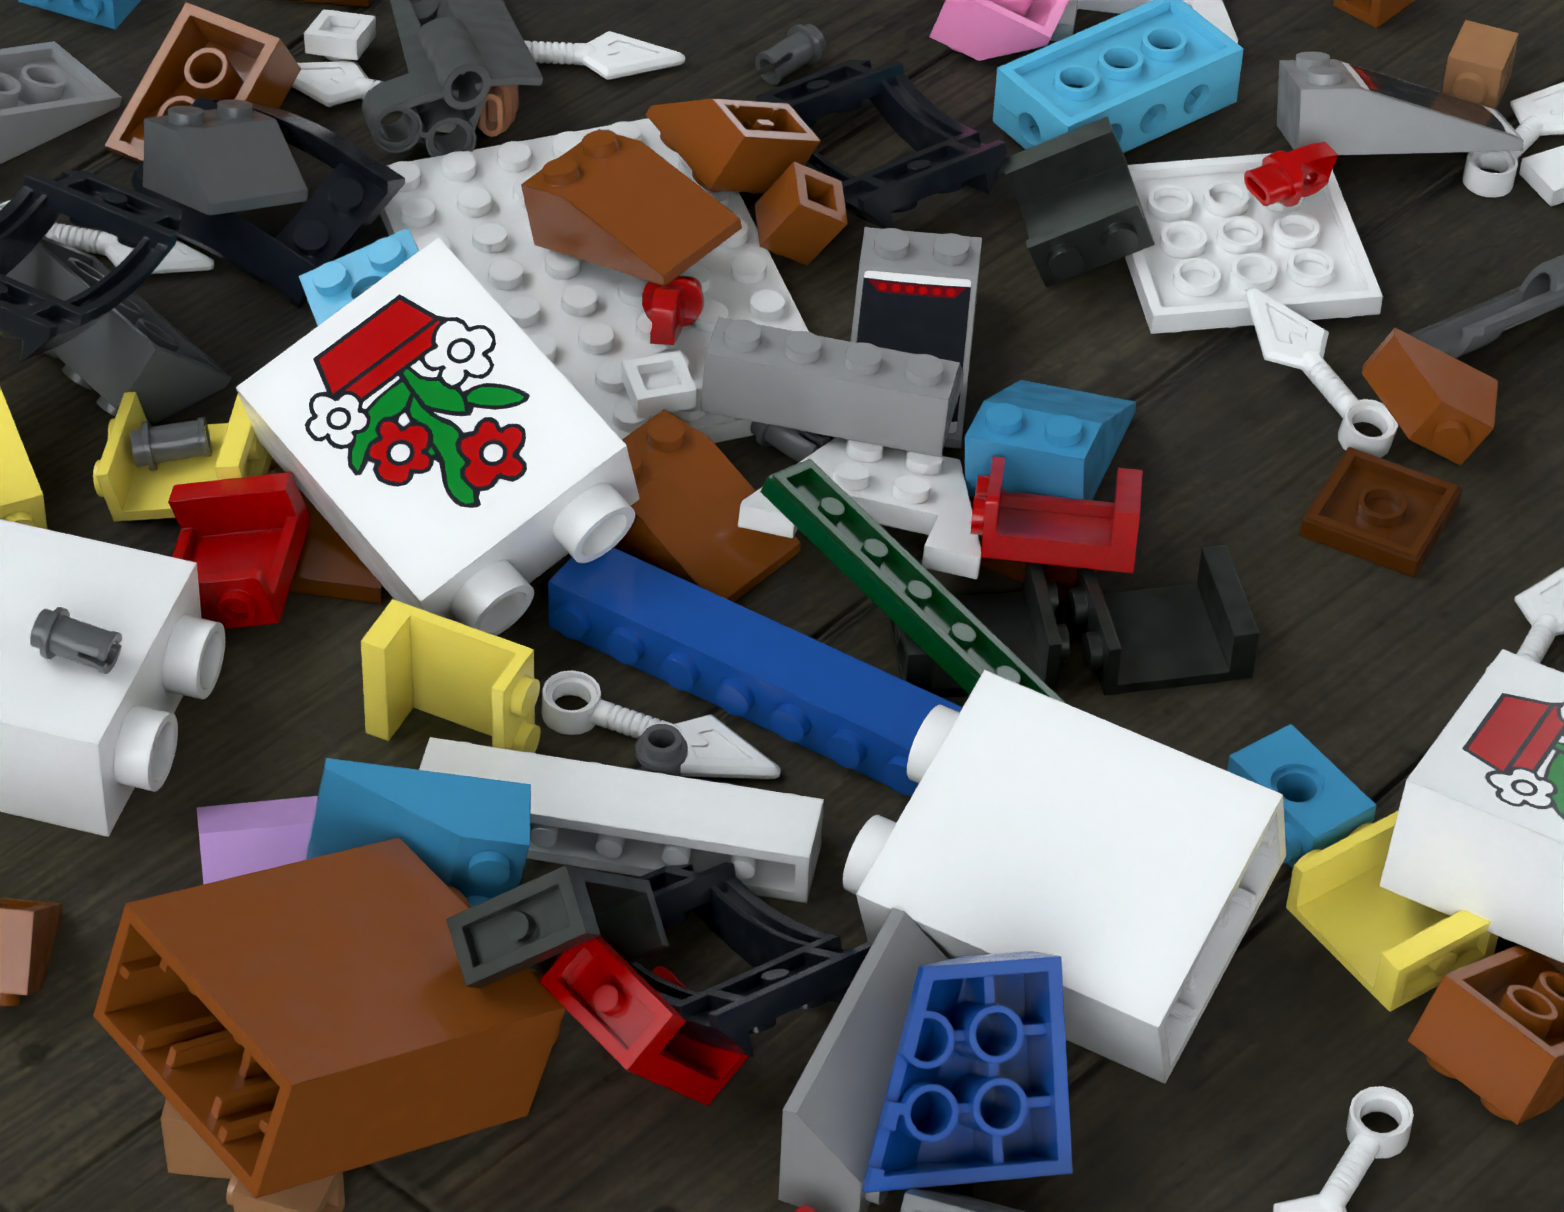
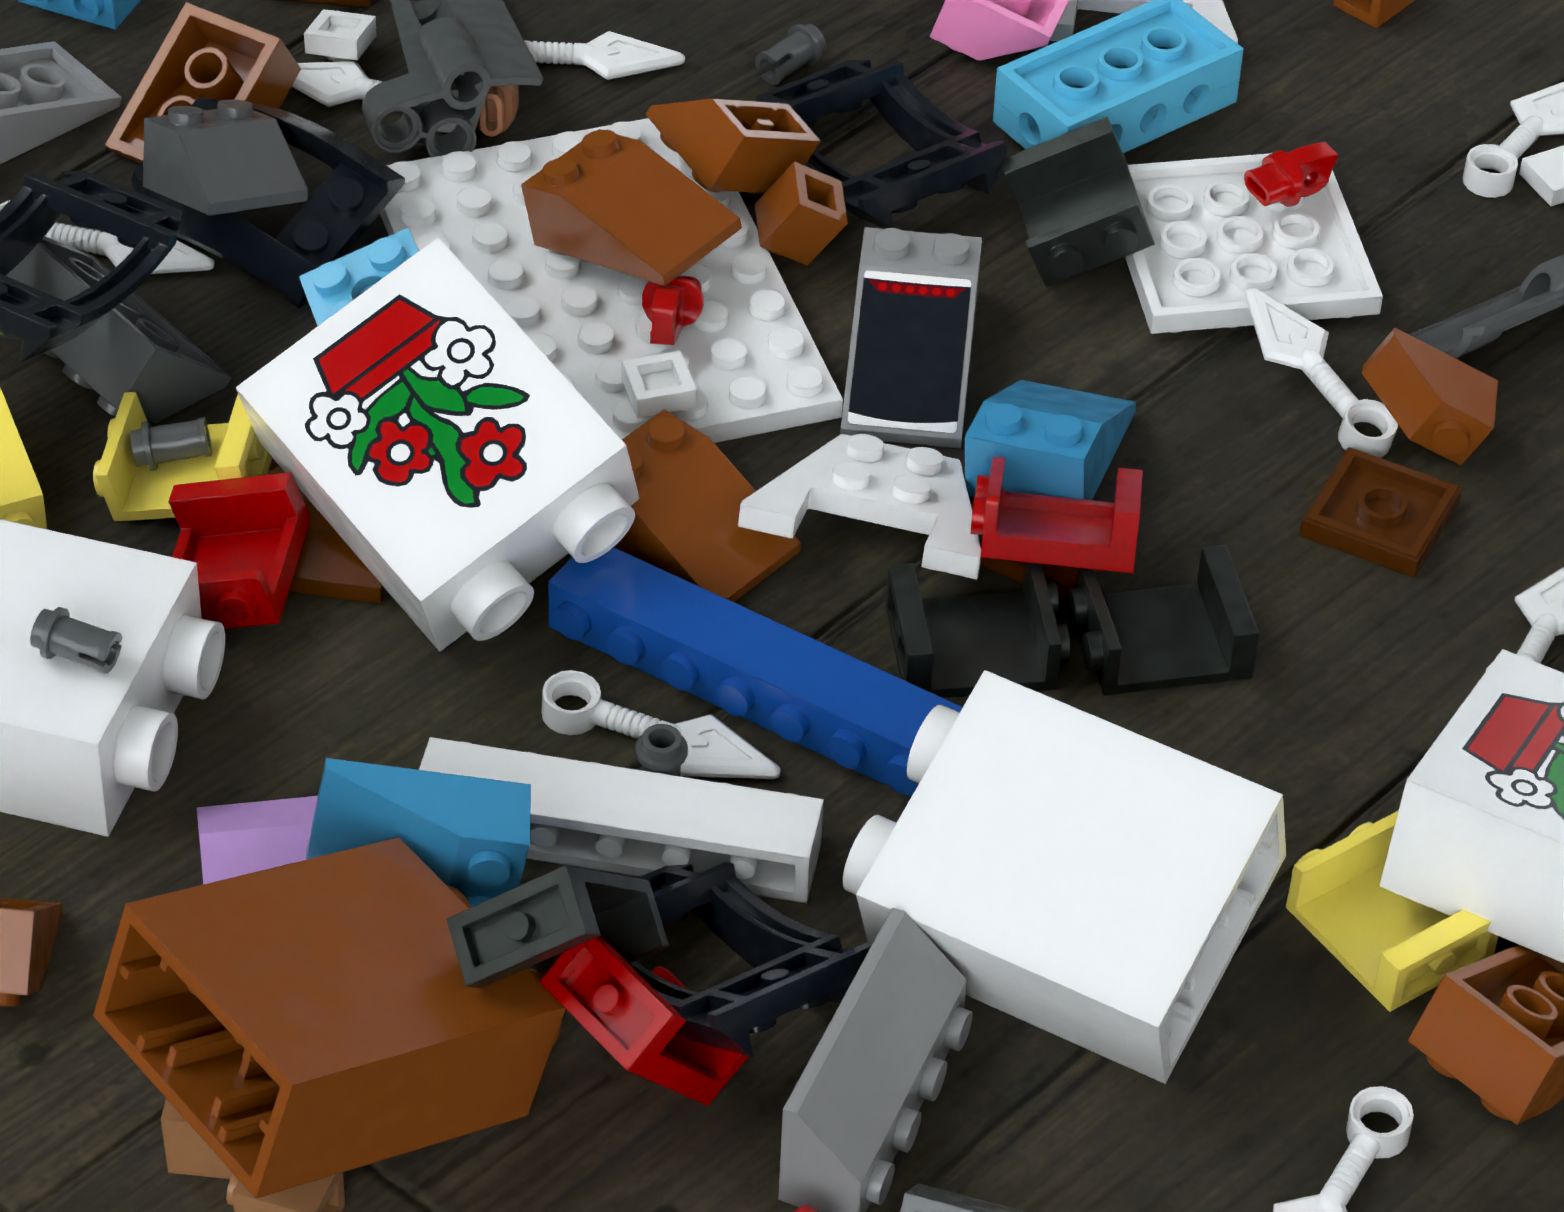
light yellow panel [361,599,541,753] -> none
light grey slope [701,317,964,457] -> none
dark grey pin [750,421,831,463] -> none
dark green tile [760,459,1066,704] -> none
blue wedge [861,951,1073,1193] -> none
dark azure brick [1227,724,1376,869] -> none
light grey slope [1277,52,1524,155] -> none
medium nougat brick [1442,20,1519,109] -> none

